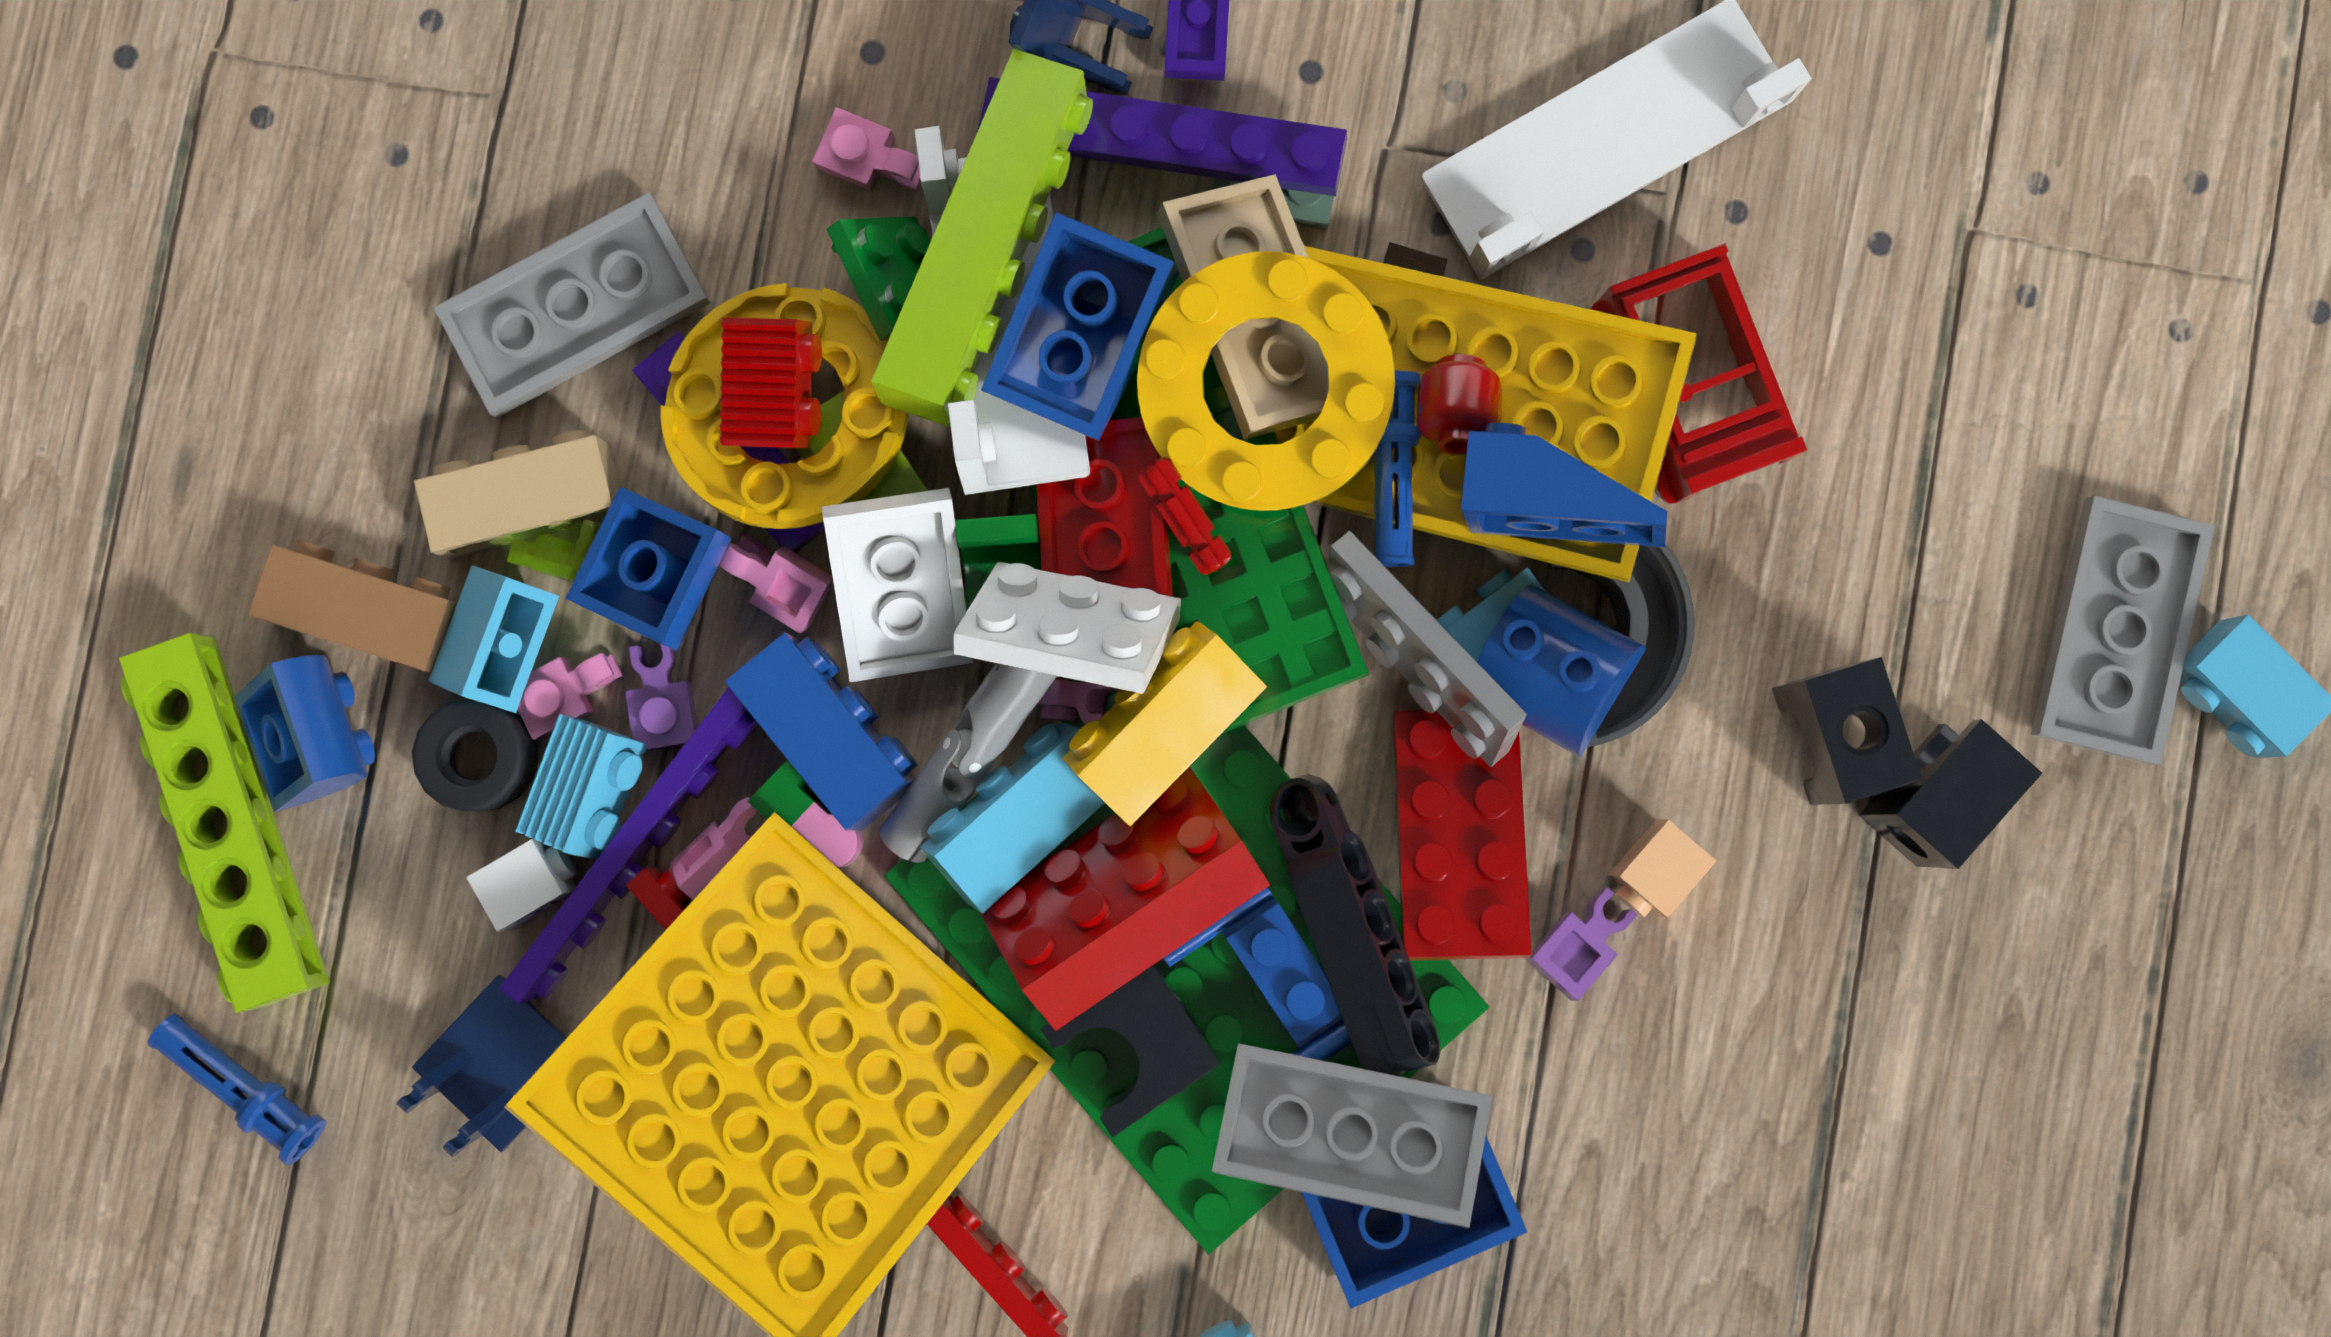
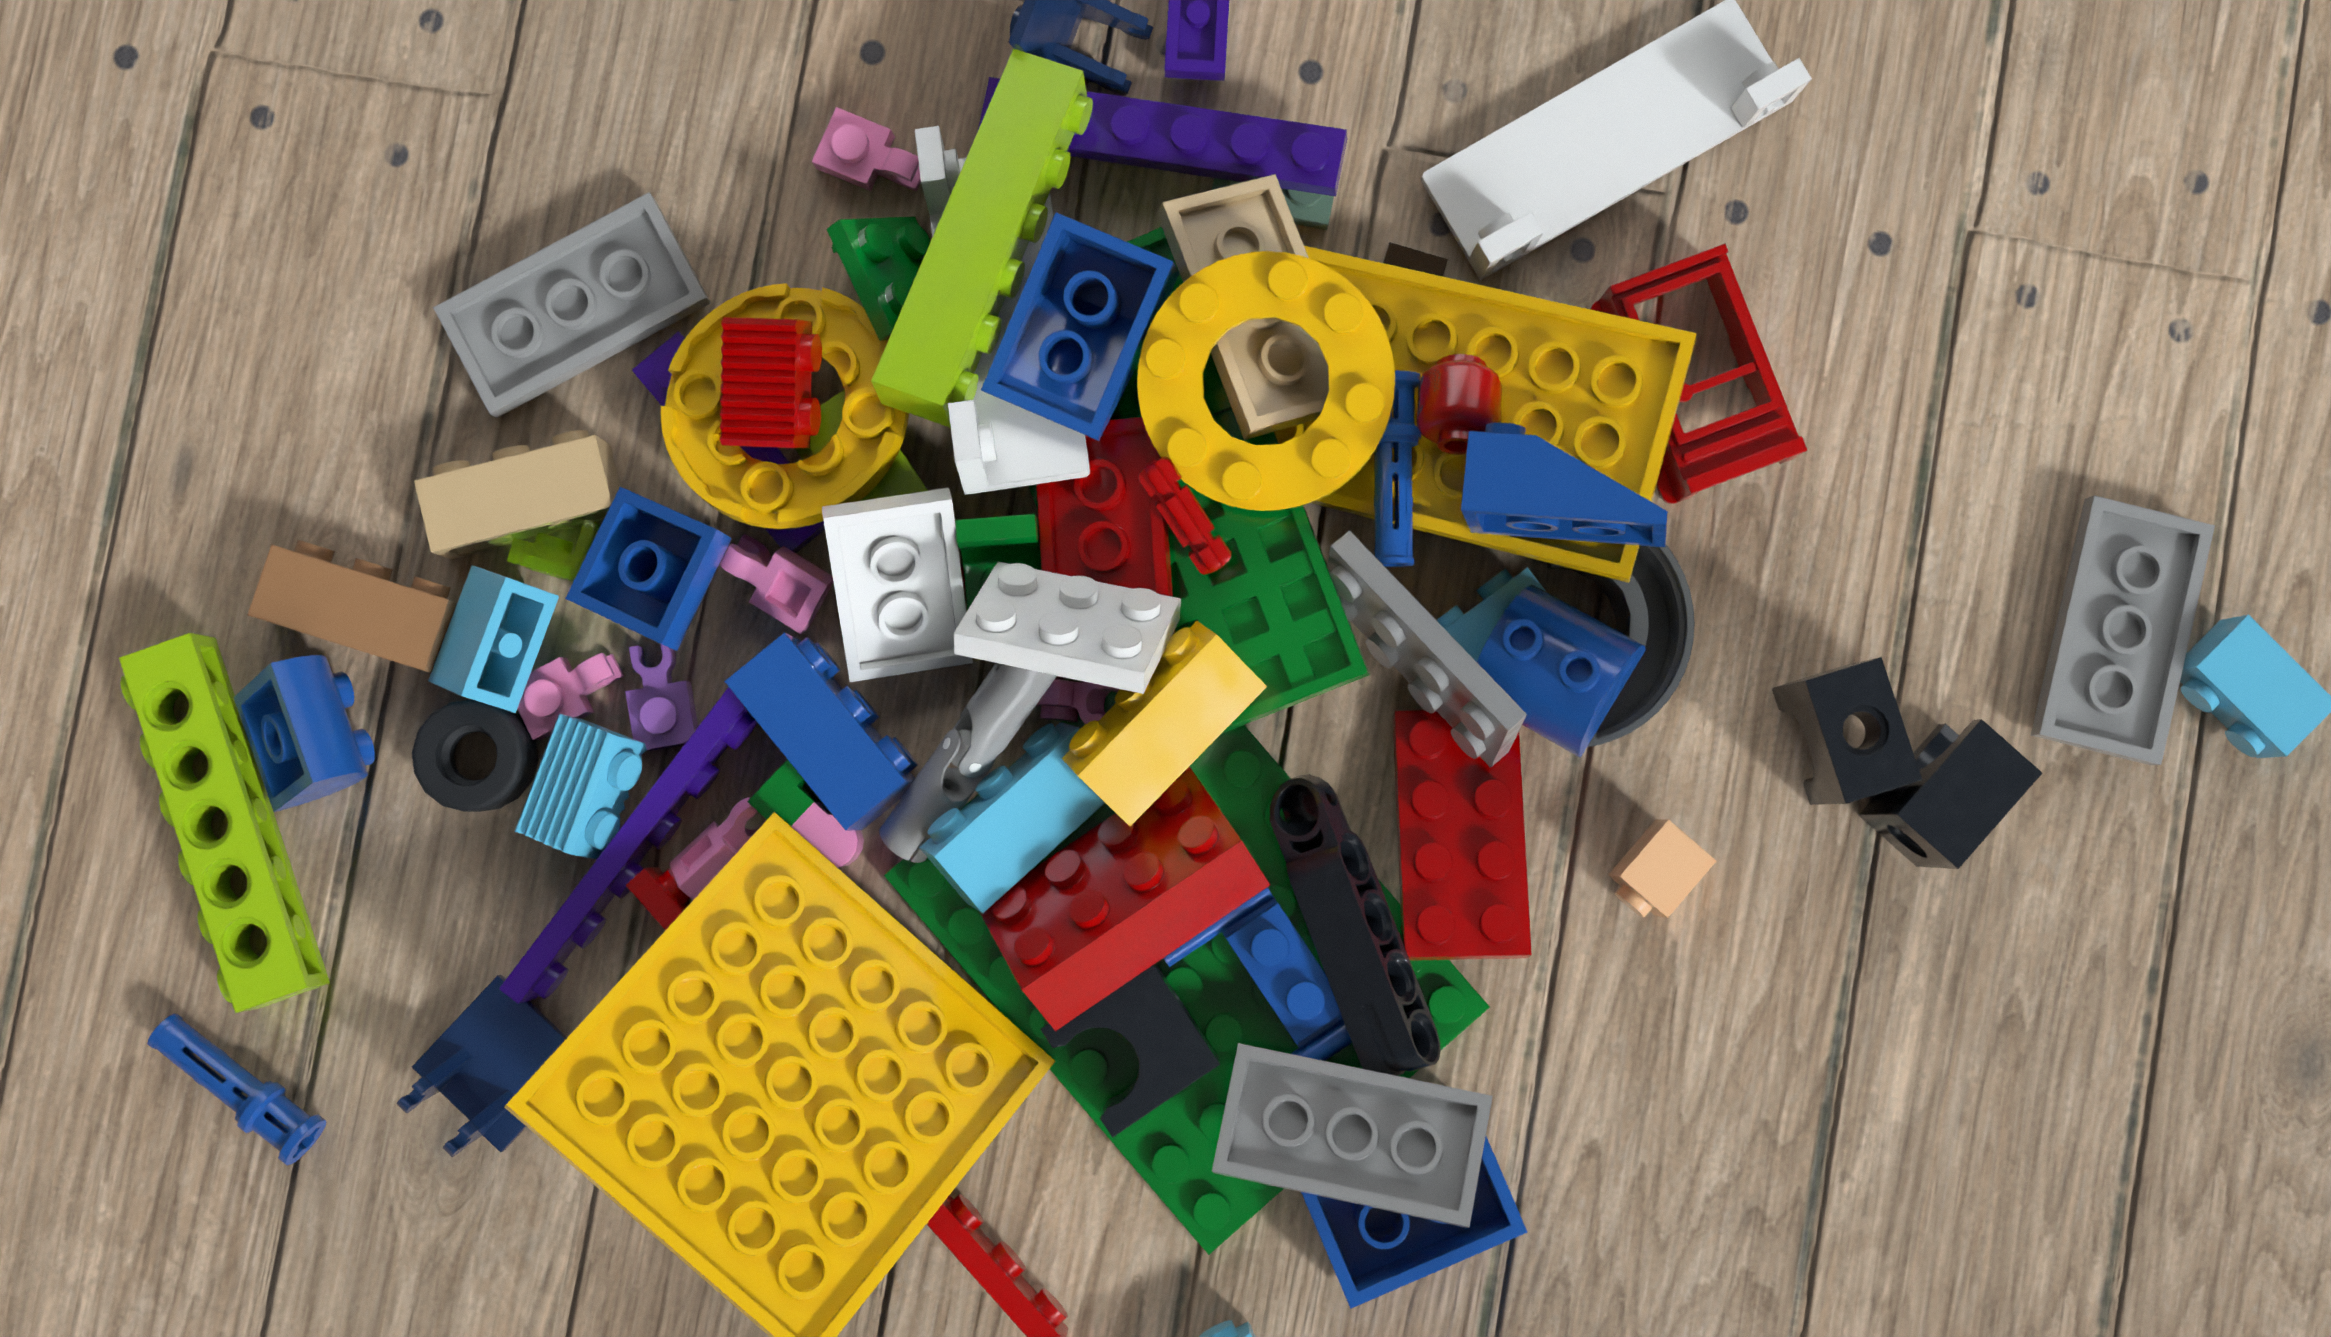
white brick [466,839,577,932] -> none
medium lavender plate [1526,887,1637,1001] -> none

